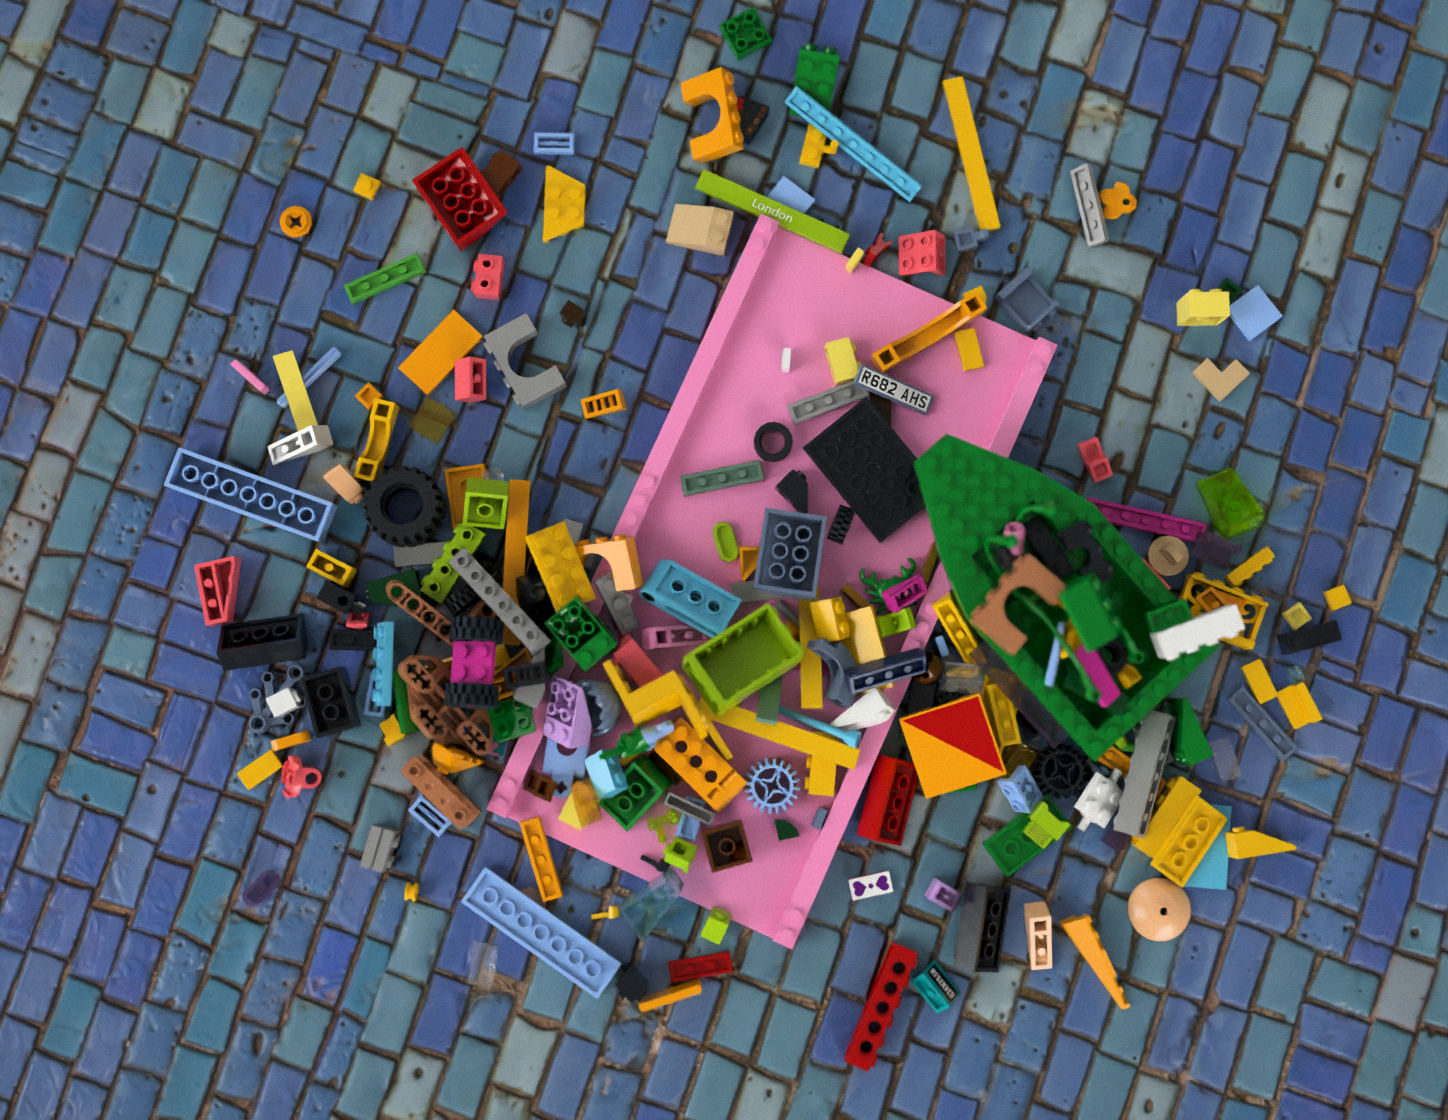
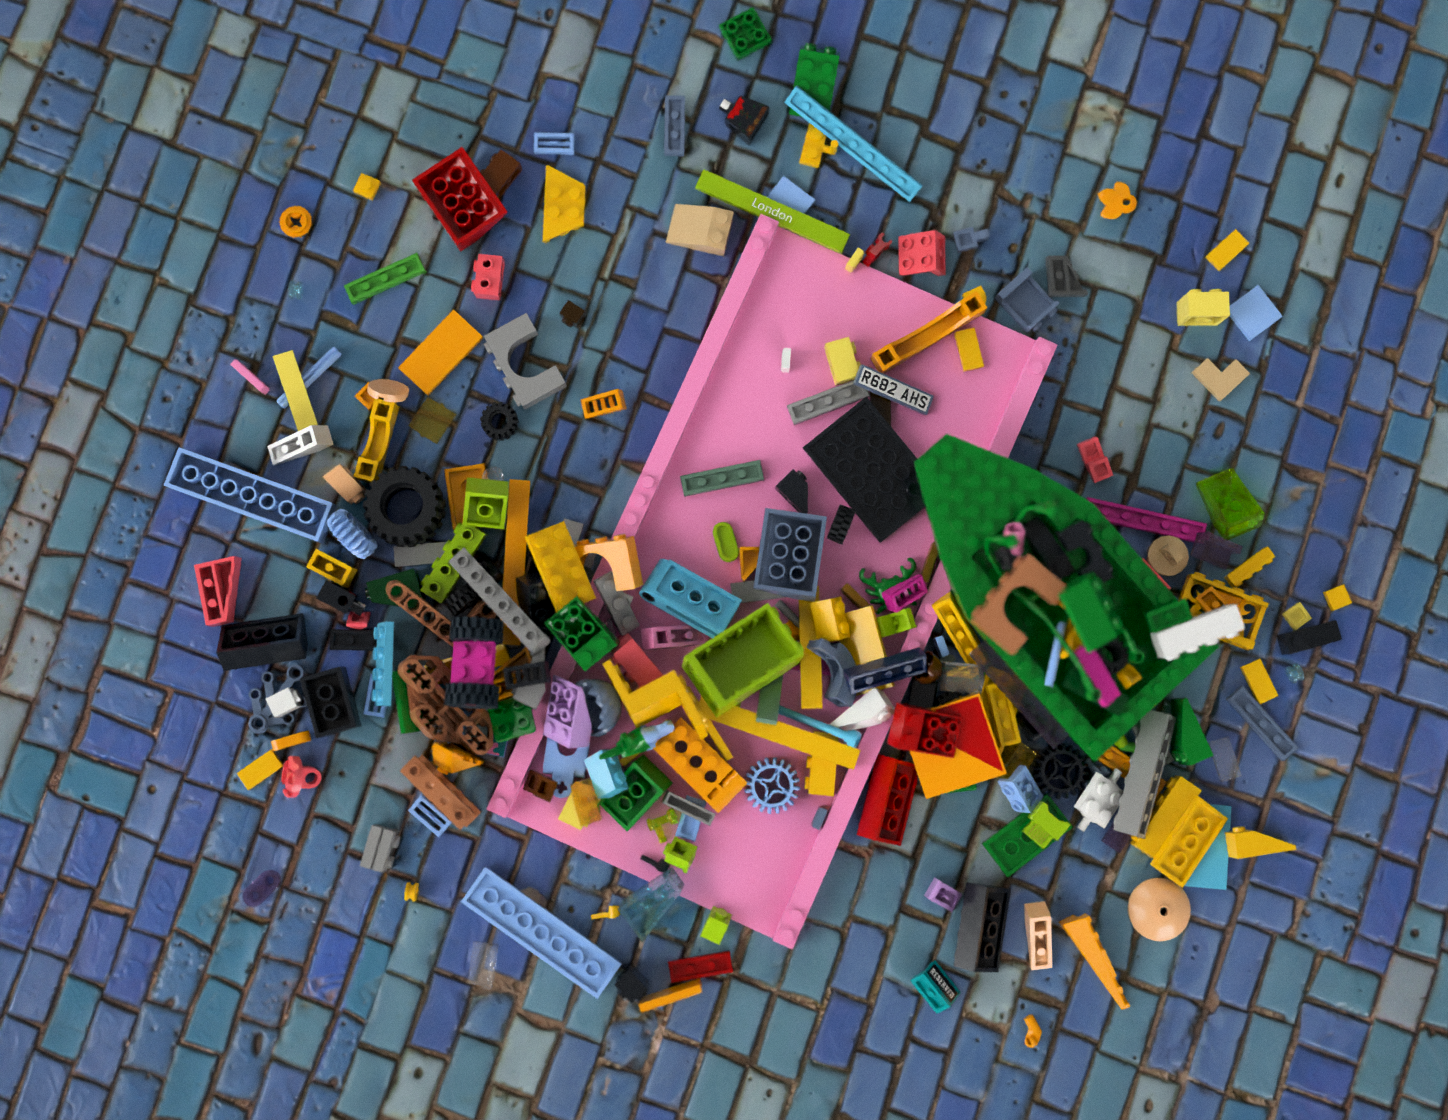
yellow panel [379,714,409,746] -> none
coral brick [455,356,486,403] -> none
light orange tile [519,816,564,902] -> none
green tile [544,636,563,678] -> none
dark brown axle [648,751,683,785] -> none
light orange arch [681,67,744,164] -> none
reddish brown slope [701,819,753,873] -> none
black tyre [754,422,793,462] -> none
dark green tile [774,819,799,841] -> none
red brick [843,940,919,1072] -> none
white tile [848,870,893,901] -> none
yellow tile [943,76,1001,231] -> none
light grey plate [1070,163,1109,247] -> none
dark green tile [1217,277,1242,305] -> none
yellow panel [1277,682,1323,729] -> none
none -> clear light blue bush [288,281,303,300]
none -> light blue gear [327,509,377,559]
none -> light nougat tile [367,379,409,403]
none -> black tyre [480,402,519,441]
none -> sand blue plate [664,95,685,156]
none -> red slope [887,702,963,758]
none -> light orange arm [1024,1014,1042,1048]
none -> dark grey wing [1045,256,1088,297]
none -> yellow tile [1205,229,1249,271]

